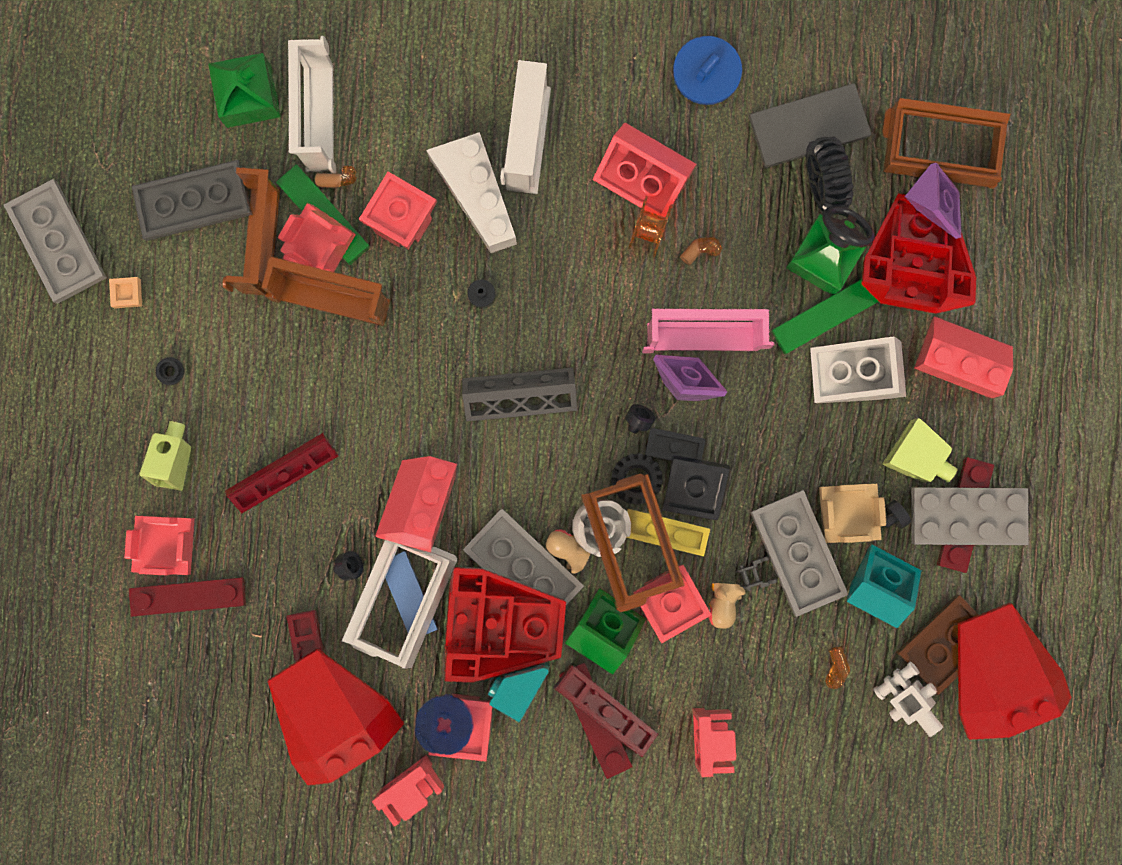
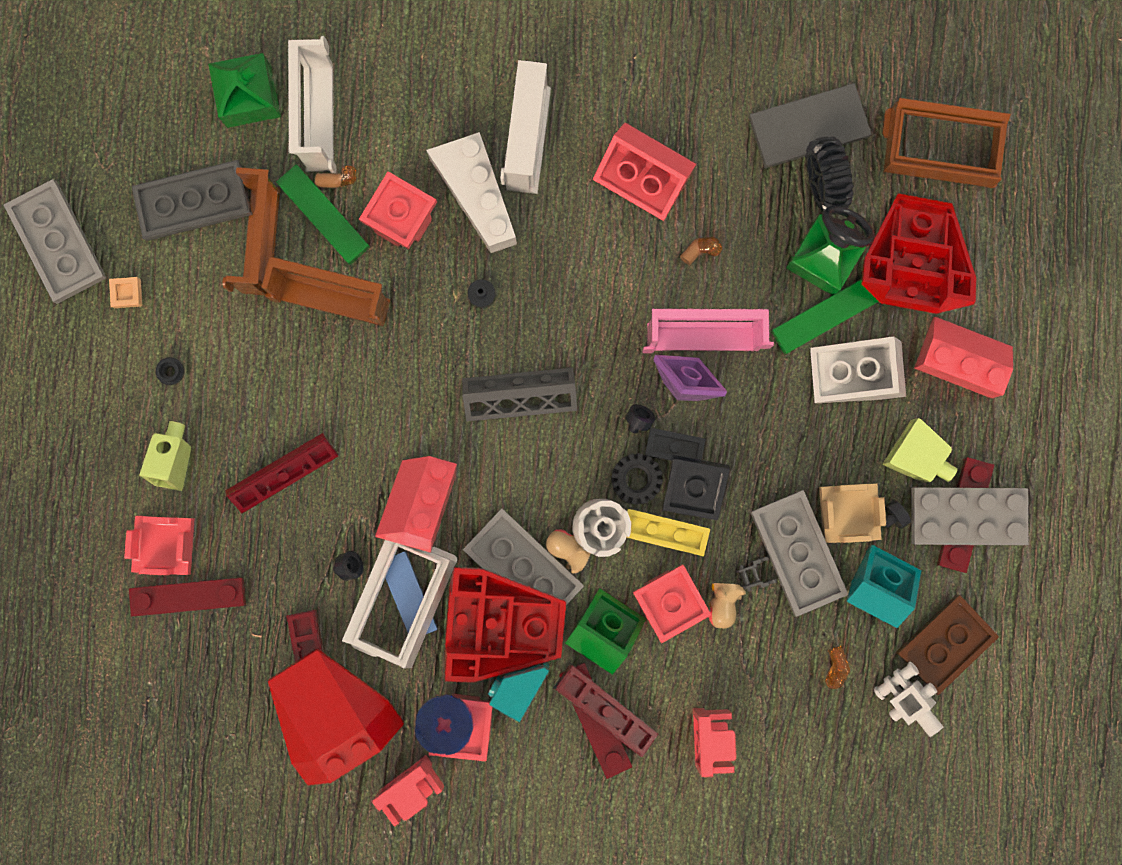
coral panel [278,203,356,272] -> none
dark orange piece [581,474,685,612] -> none
clear orange piece [628,196,673,258] -> none
blue shield [673,36,742,105] -> none
medium lavender slope [905,163,961,239] -> none
red wedge [958,603,1072,740] -> none

